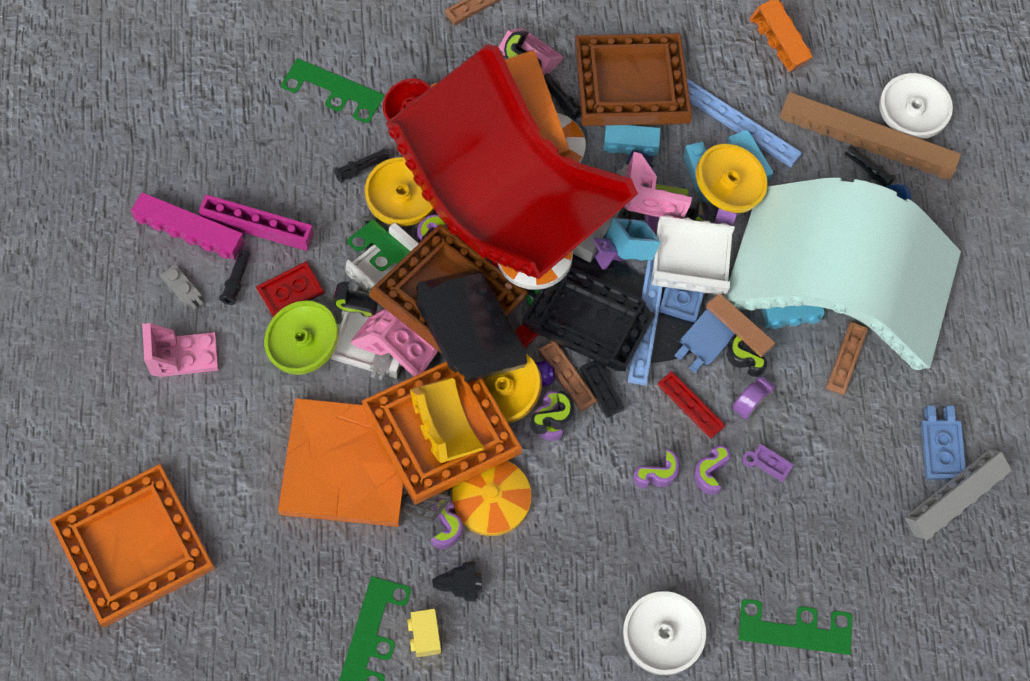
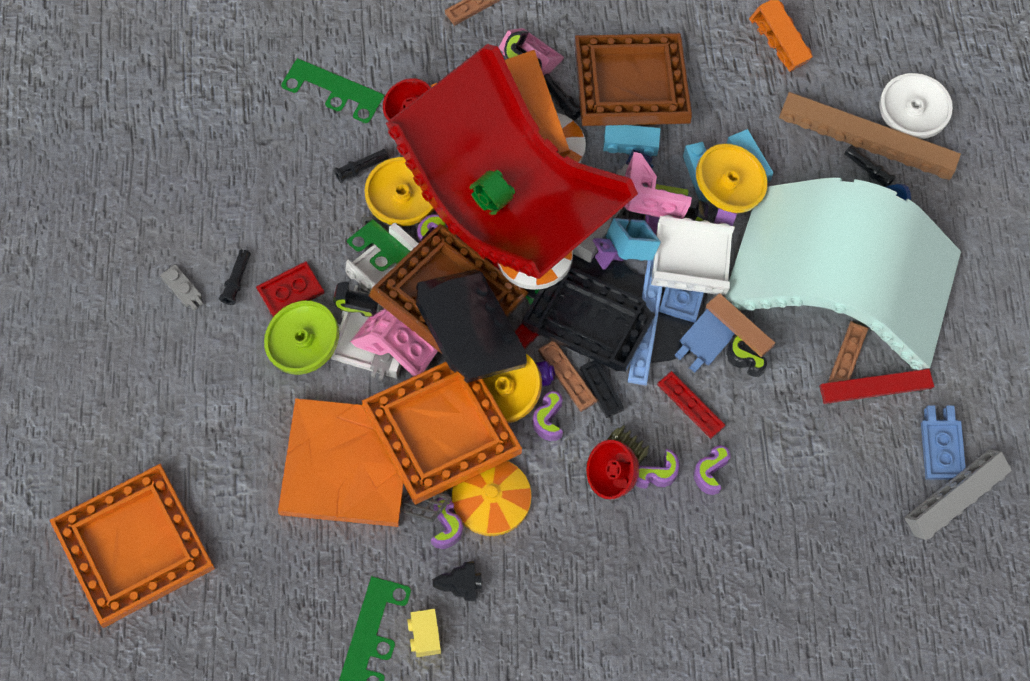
dark pink brick [131,192,245,260] -> none
bright pink bracket [142,323,218,377] -> none
dark pink brick [199,195,314,251] -> none
yellow panel [410,377,484,463] -> none
black animal [530,391,574,434] -> none
white dish [623,591,706,675] -> none
light blue tile [687,78,802,168] -> none
medium lavender animal [732,376,776,420] -> none
green piece [738,599,852,655] -> none
medium lavender hinge [742,444,794,483] -> none
medium azure brick [761,305,825,329] -> none
none -> green brick [470,170,515,215]
none -> red piece [586,440,640,499]
none -> olive piece [607,425,650,465]
none -> red tile [819,369,934,404]

